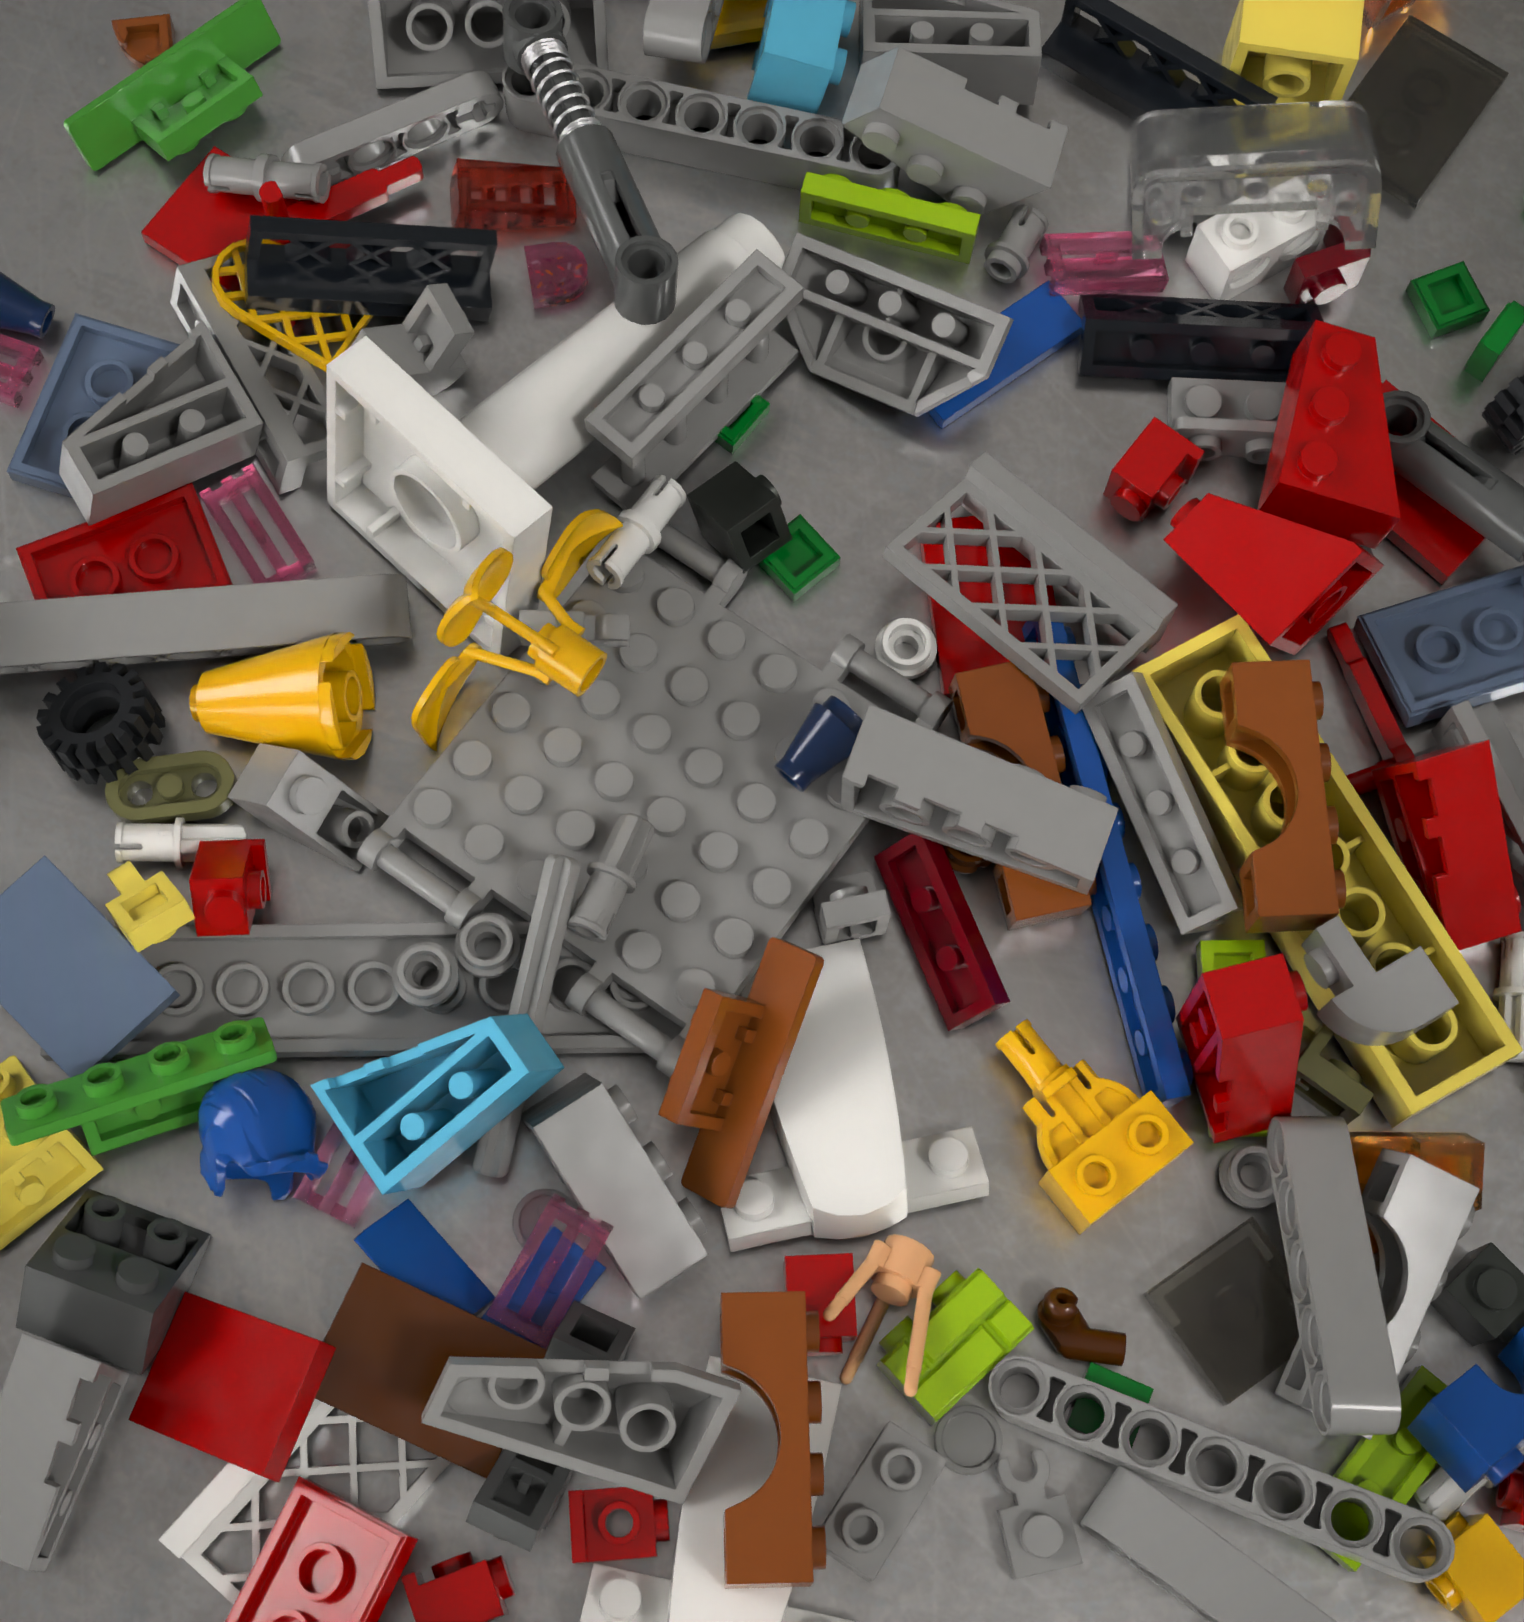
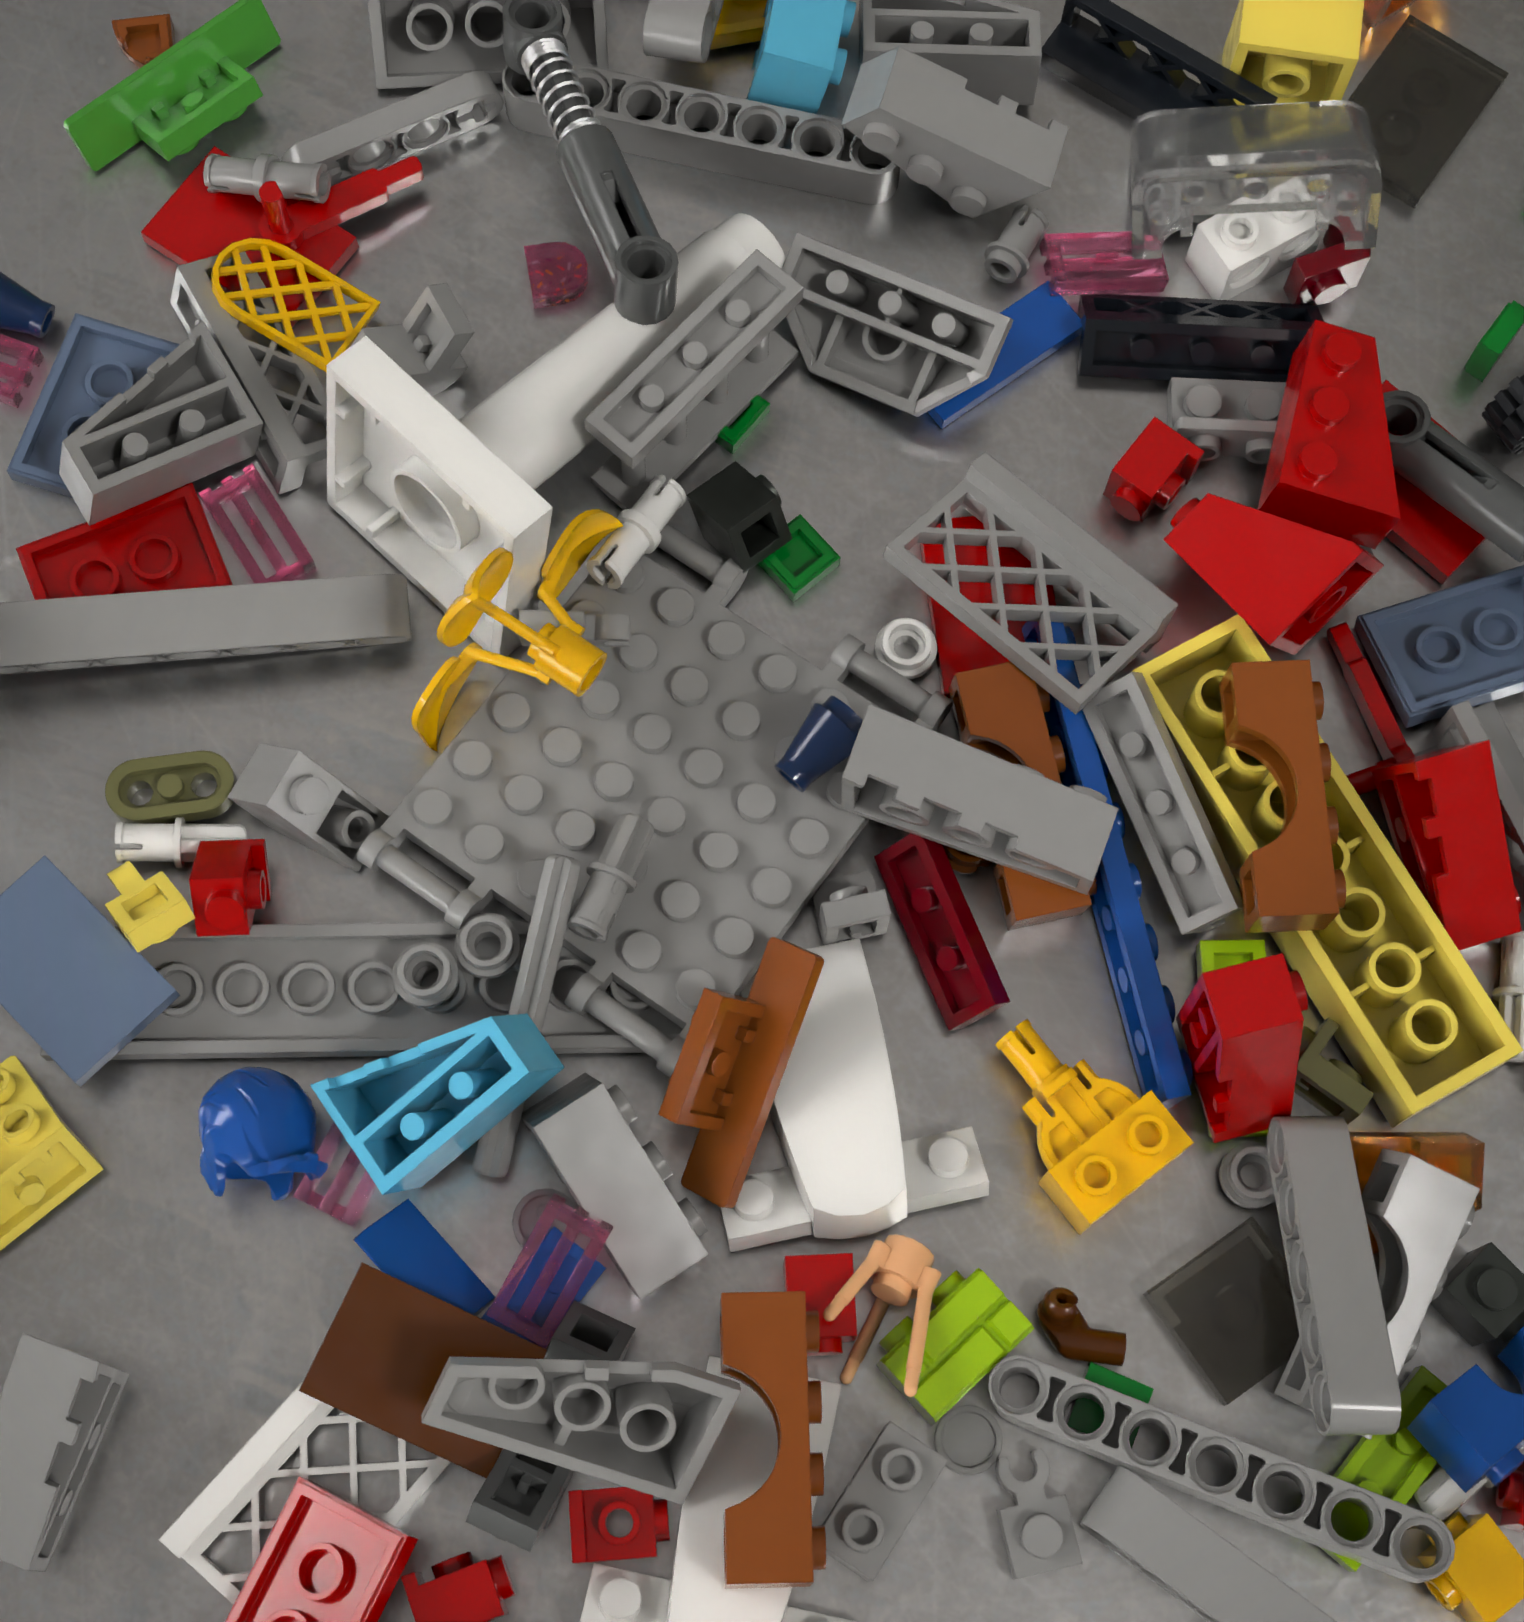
bright green bracket [0,1017,277,1156] -> none
dark grey slope [16,1188,210,1375] -> none
black tyre [36,662,165,784] -> none
red tile [128,1291,336,1483] -> none
yellow cone [189,632,375,760] -> none
black fence [244,215,498,321] -> none
clear red slope [450,158,577,231] -> none
lime plate [798,171,981,264] -> none
light grey brick [1301,916,1459,1046] -> none
green tile [1405,261,1490,340] -> none

